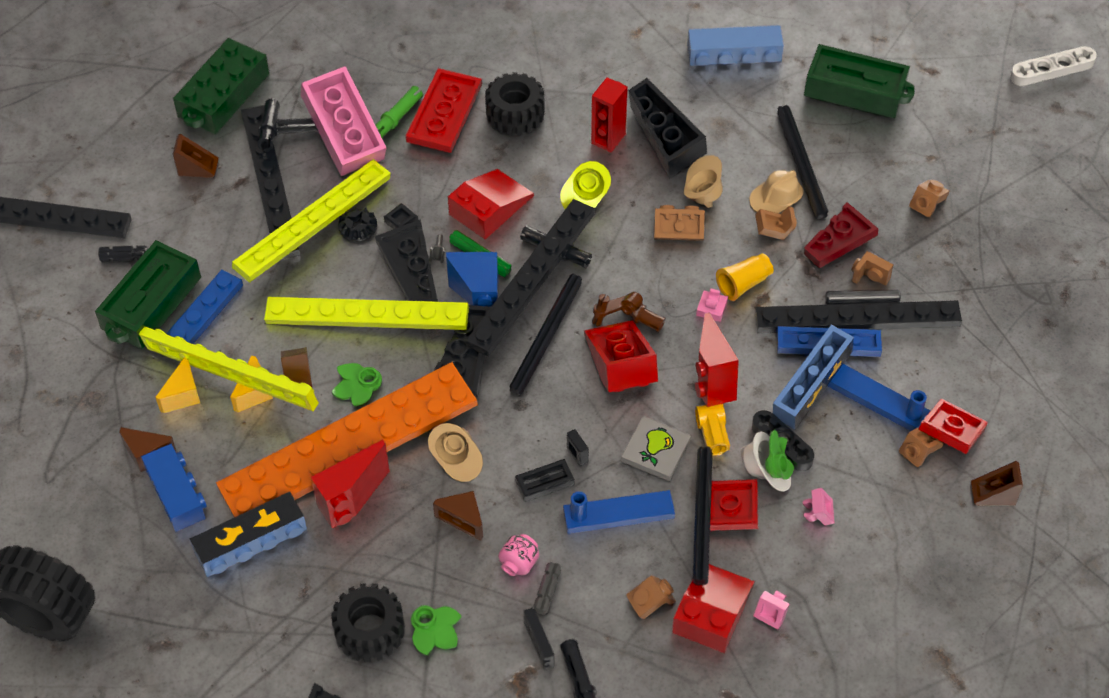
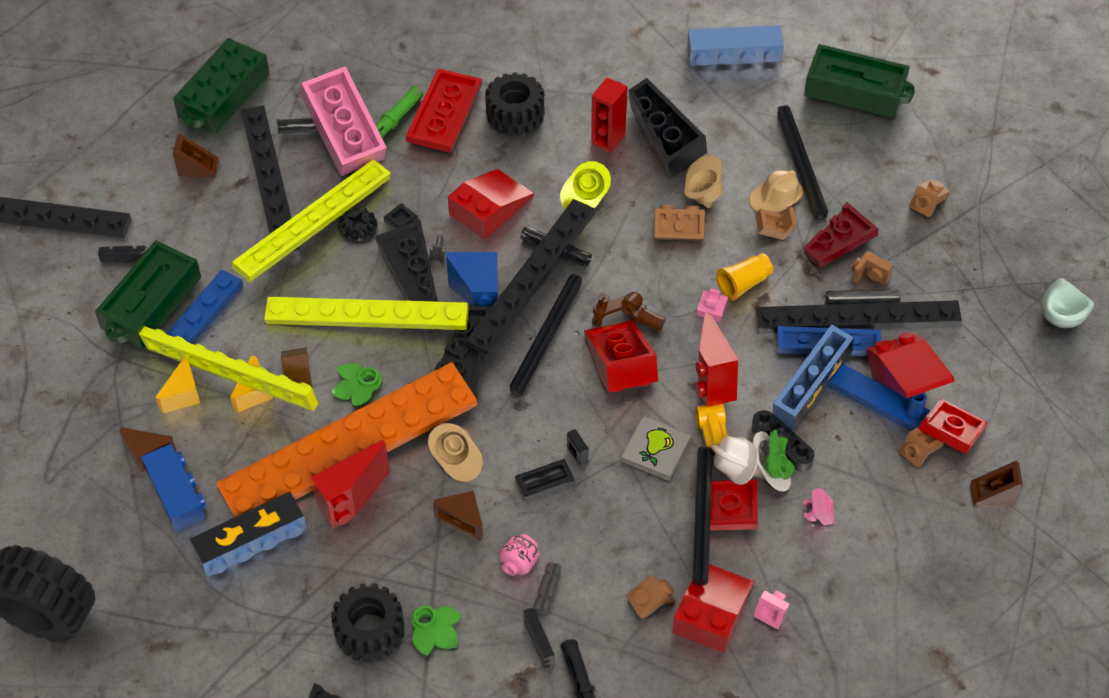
black pin [258,98,280,152] -> none
green axle [449,230,512,277] -> none
blue piece [563,490,675,534] -> none
white beam [1010,46,1097,86] -> none
none -> white piece [711,437,759,485]
none -> red slope [867,332,955,398]
none -> light aqua piece [1041,278,1094,328]

